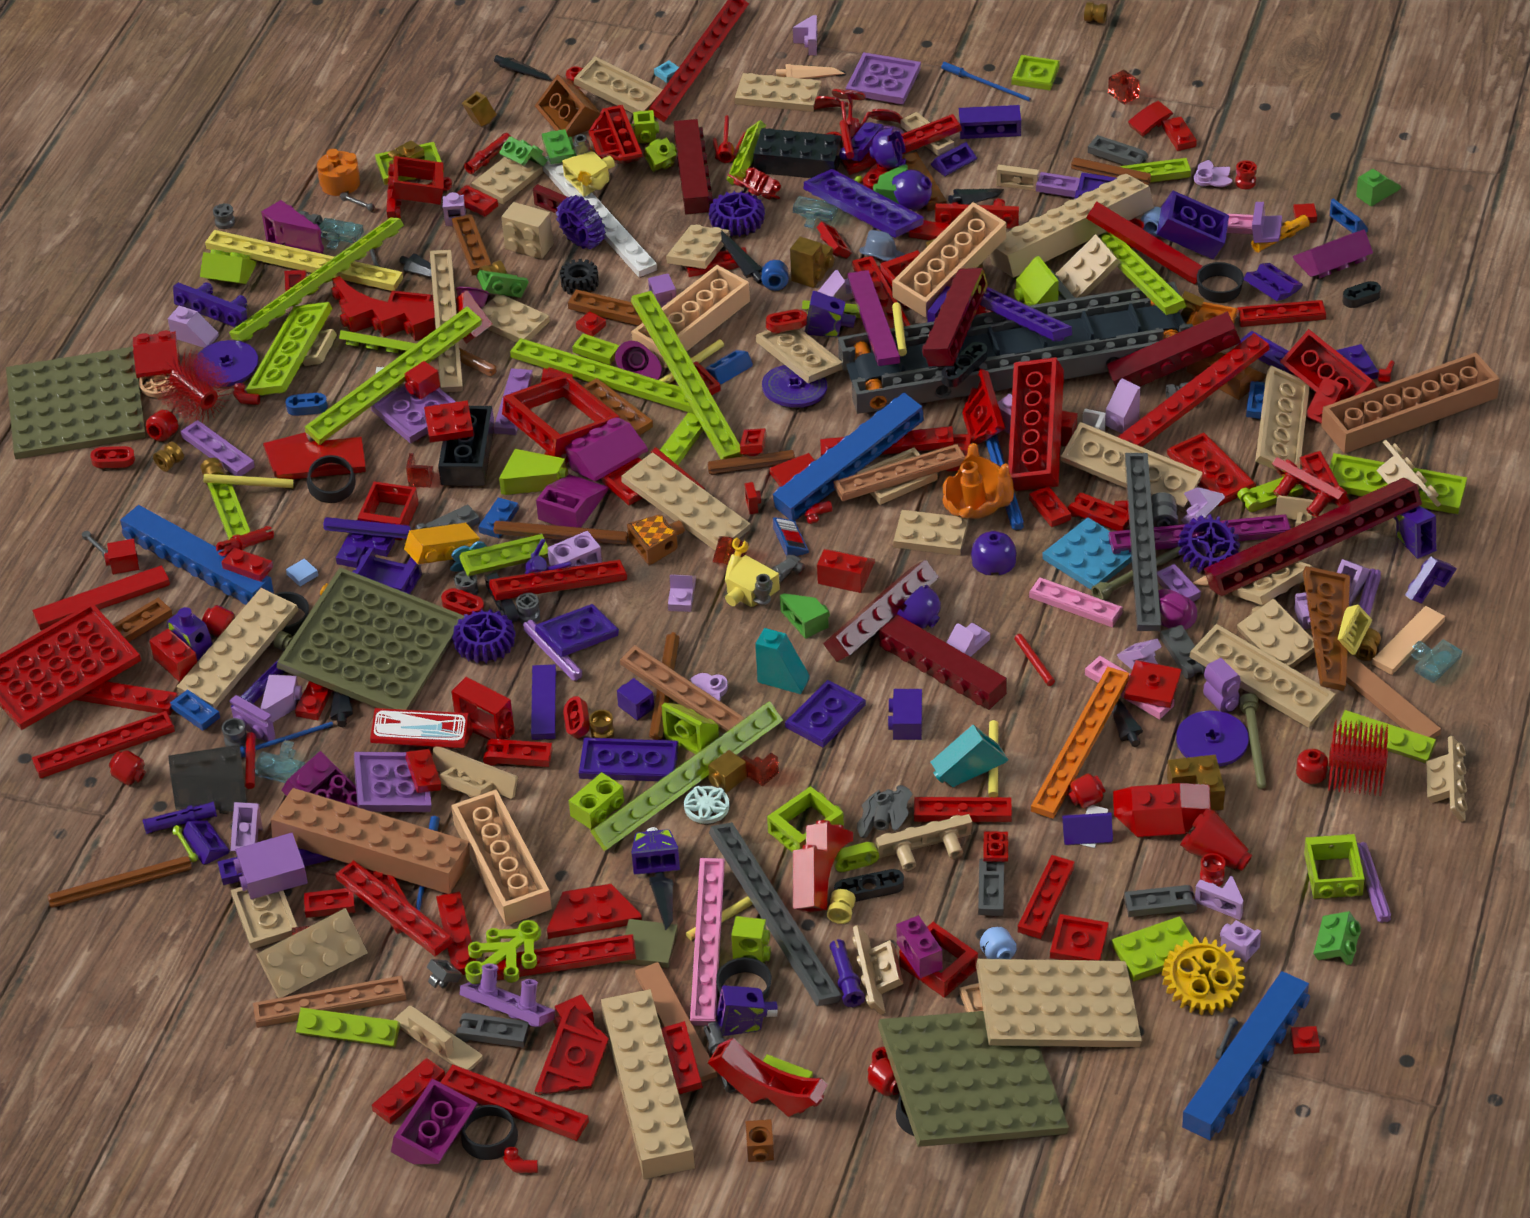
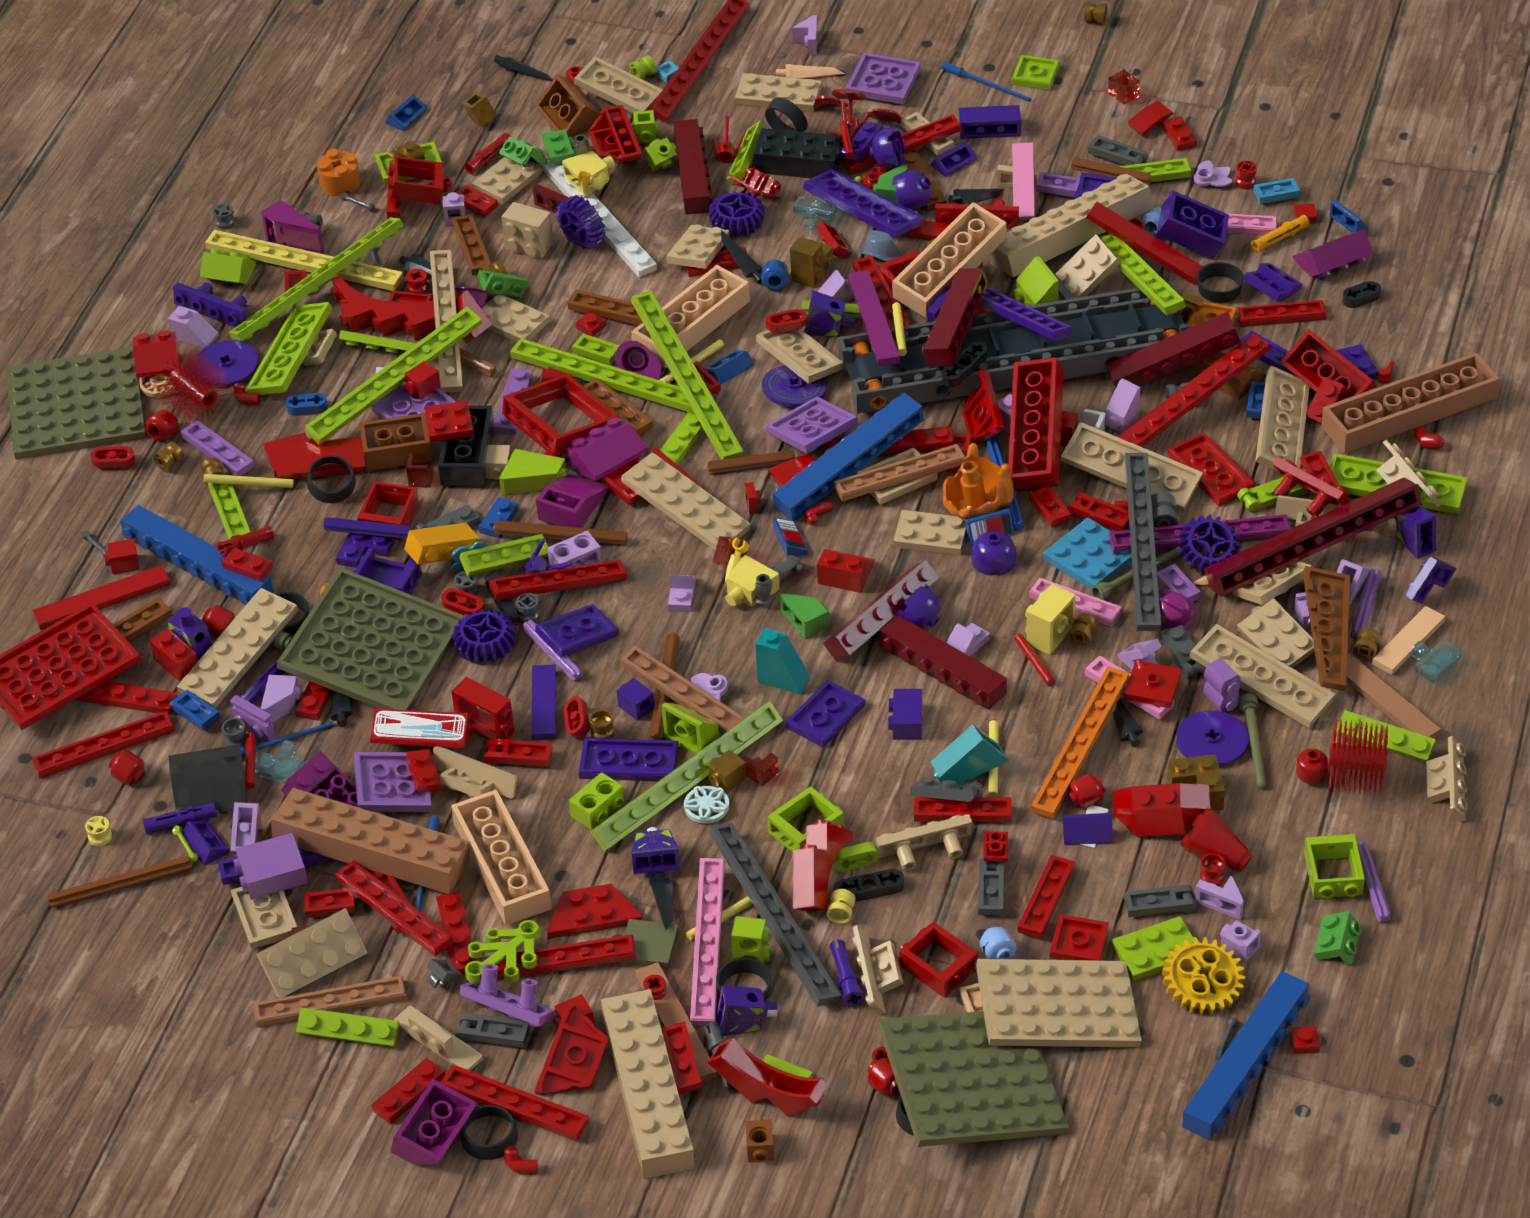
light blue tile [286,559,318,586] -> none
clear light blue plate [319,218,364,249] -> none
black tyre [560,259,599,295] -> none
dark orange torso [627,515,685,566] -> none
medium lavender brick [648,274,676,308] -> none
red plate [740,428,767,456] -> none
dark grey piece [857,785,913,838] -> none
magenta brick [896,915,942,978] -> none
lavender slope [1181,488,1225,524] -> none
medium lavender panel [1252,202,1282,243] -> none
light yellow slope [1338,604,1372,655] -> none
bright green slope [1356,169,1401,206] -> none
none -> light yellow wheel [85,816,112,847]
none -> dark orange slope [359,413,433,472]
none -> blue slope [385,94,428,131]
none -> red wheel [406,269,429,294]
none -> tan brick [485,445,511,479]
none -> lime wheel [629,55,657,79]
none -> red bush [643,975,666,1000]
none -> black tyre [765,97,808,132]
none -> medium lavender plate [766,397,858,453]
none -> dark grey plate [911,778,983,802]
none -> slope [966,508,1014,546]
none -> bright pink tile [1012,142,1035,220]
none -> light yellow brick [1025,584,1076,655]
none -> pearl gold wheel [1068,613,1098,646]
none -> dark azure plate [1253,178,1300,204]
none -> red arm [1414,426,1445,449]

